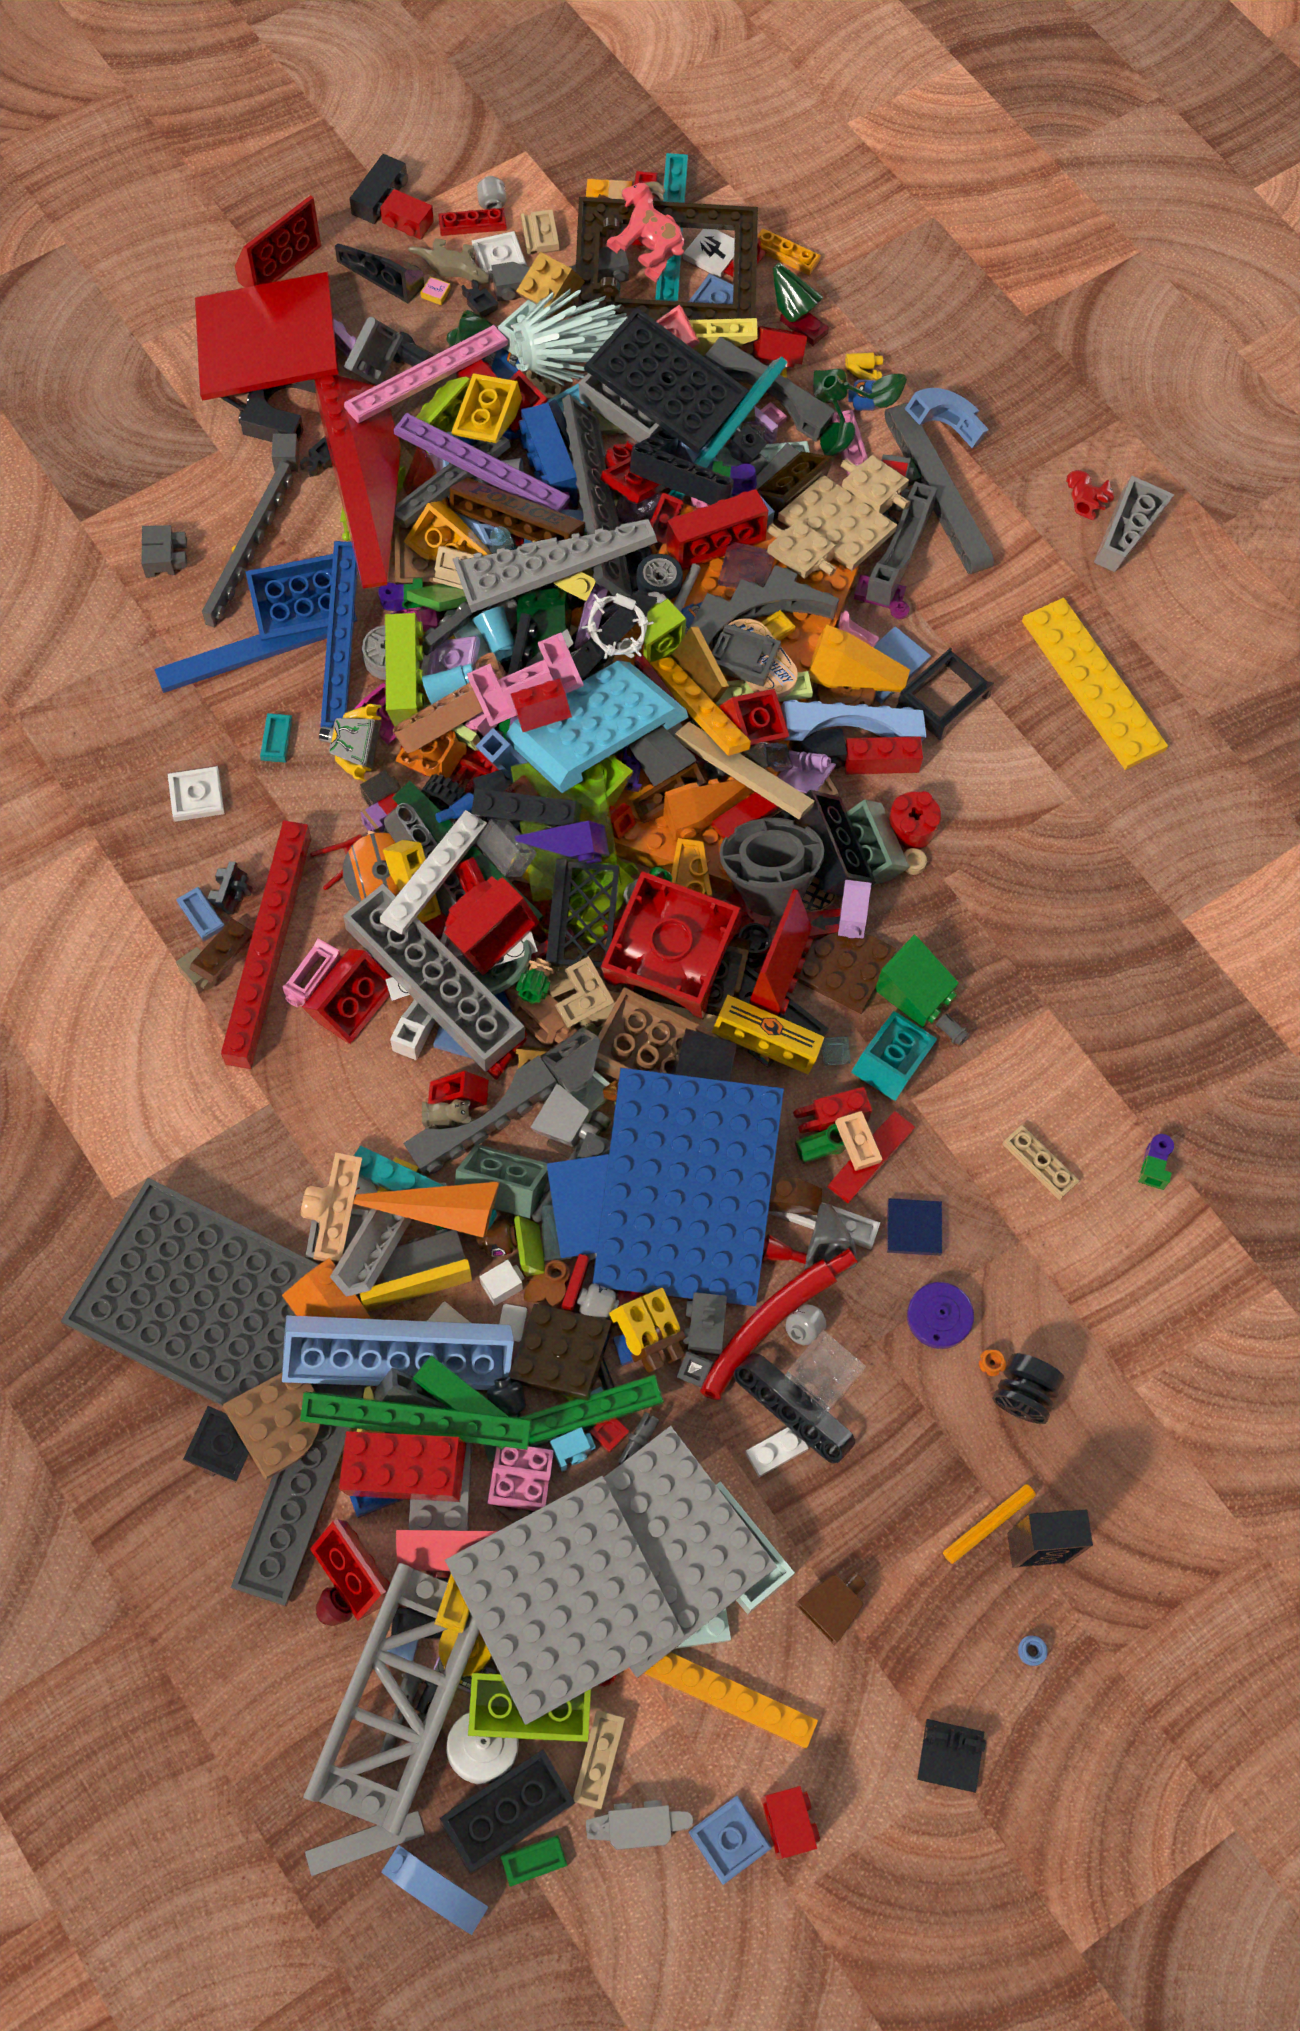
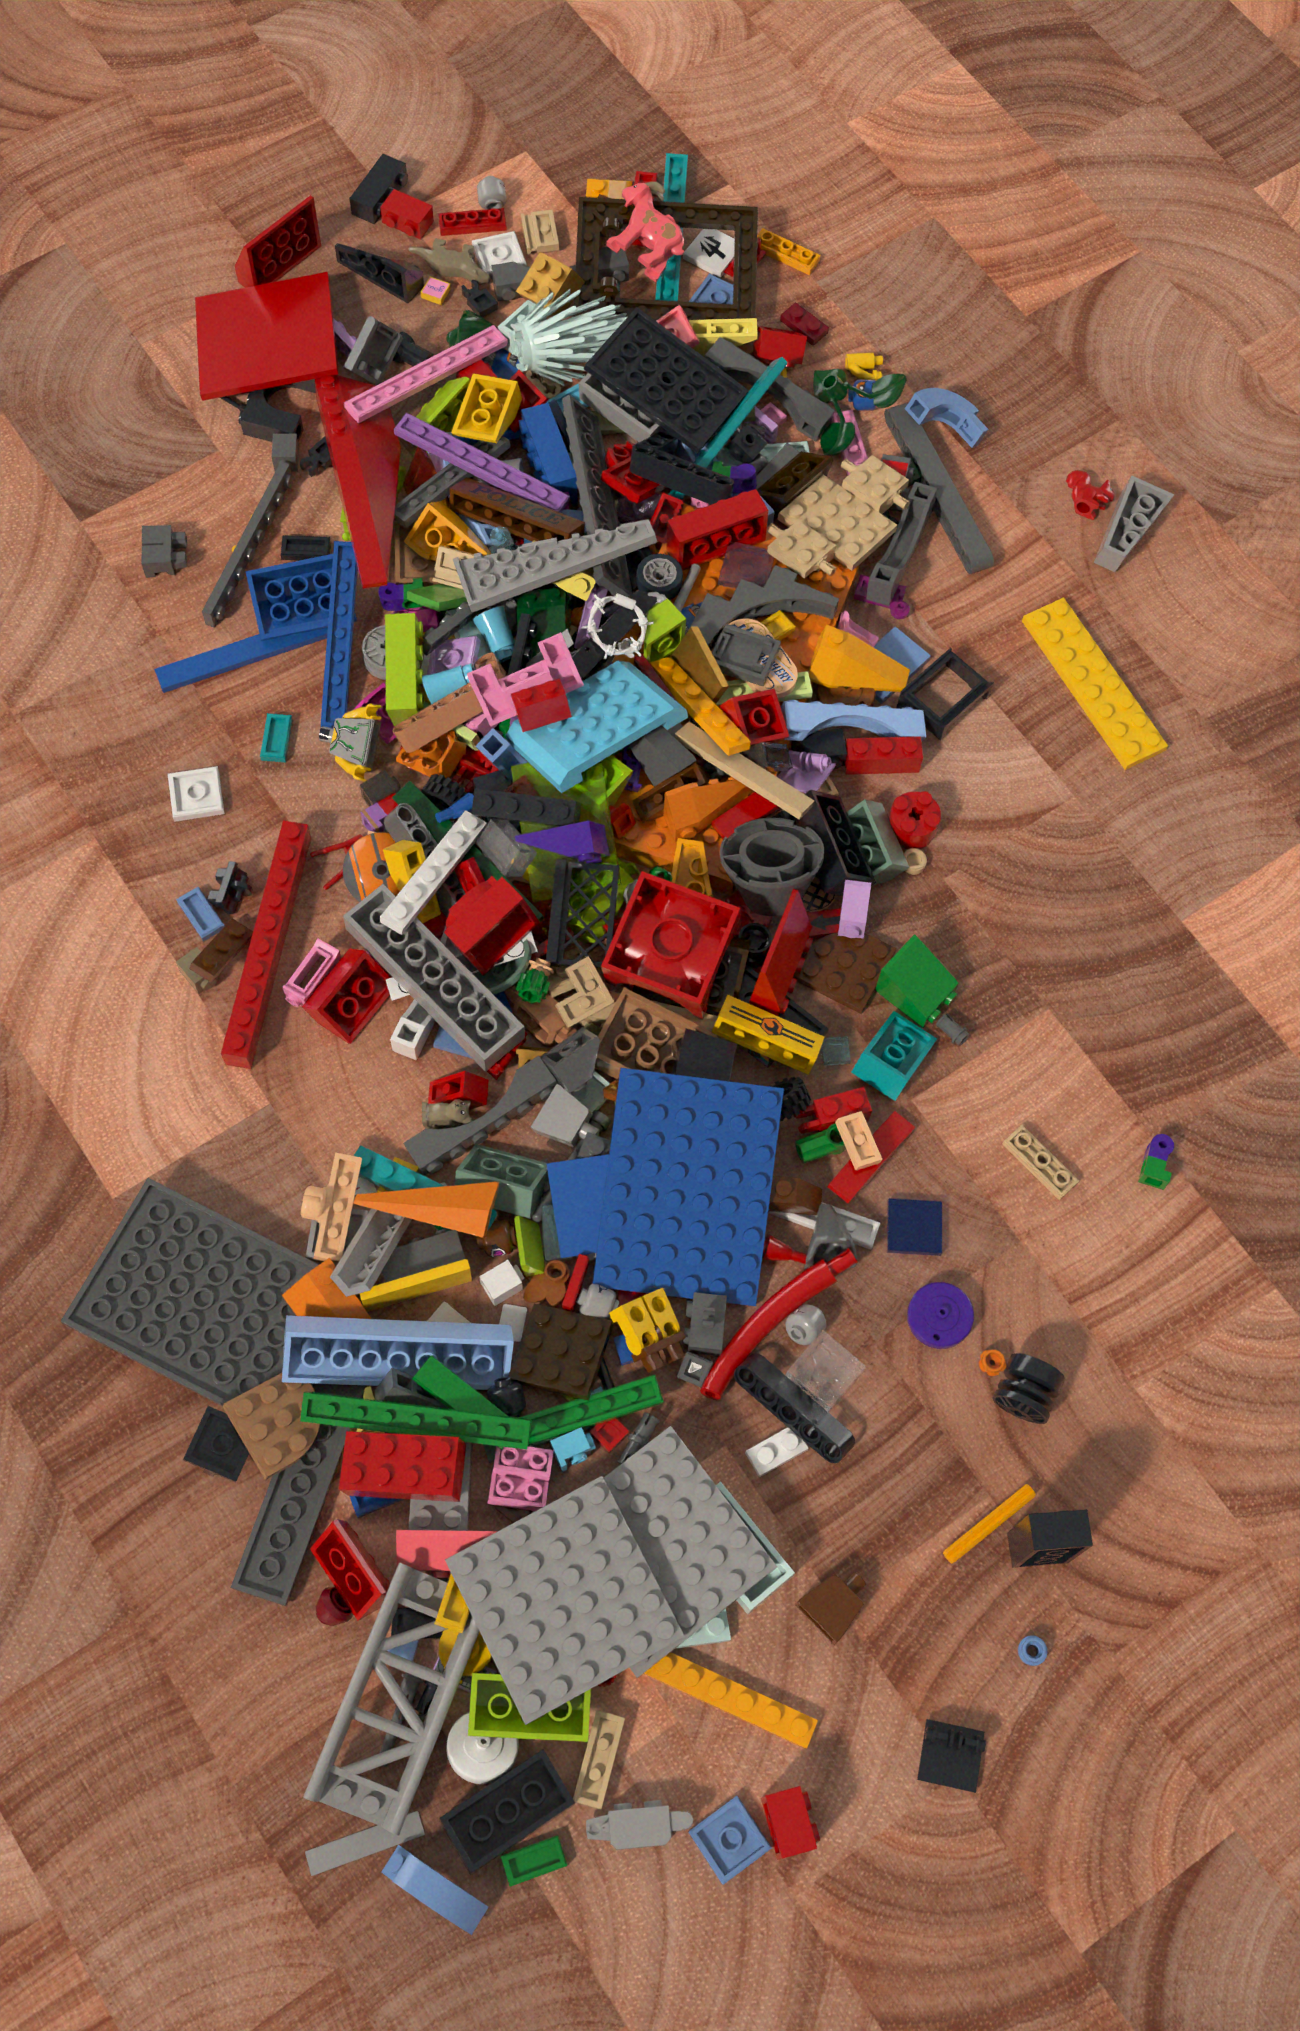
dark green hat [772,263,824,322] -> none
none -> black tile [281,535,331,561]
none -> black tyre [769,1077,811,1122]

